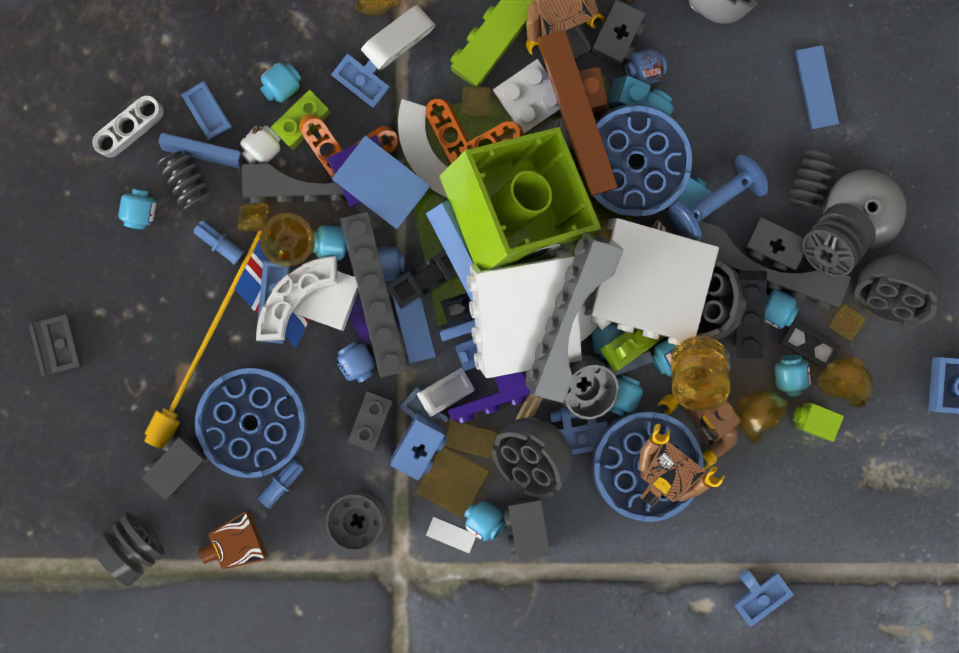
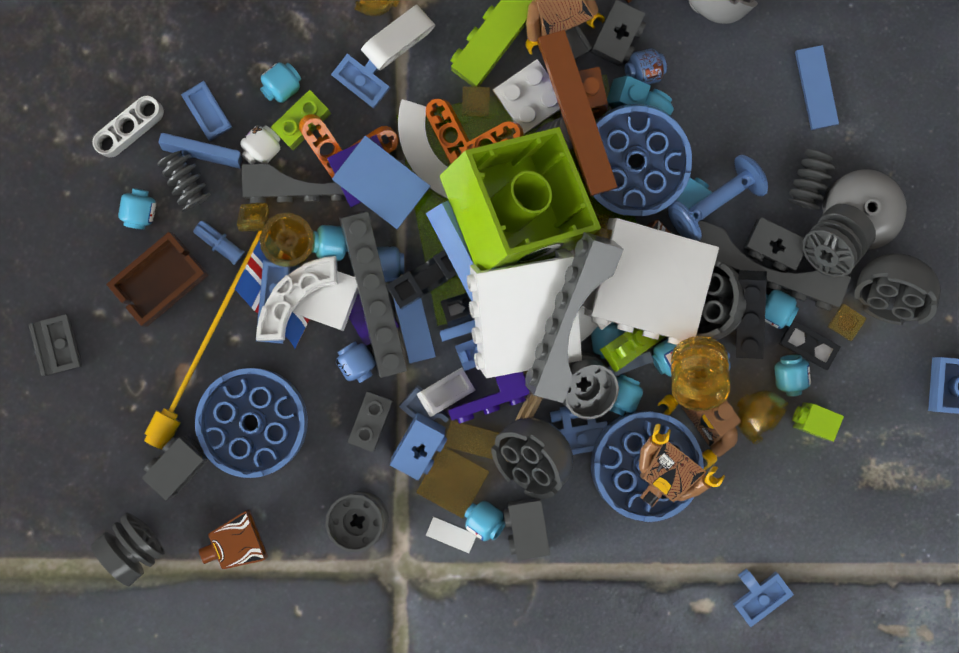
medium blue axle [258,459,304,509] -> none
clear yellow cylinder [817,357,873,408] -> none
none -> reddish brown piece [106,232,209,327]

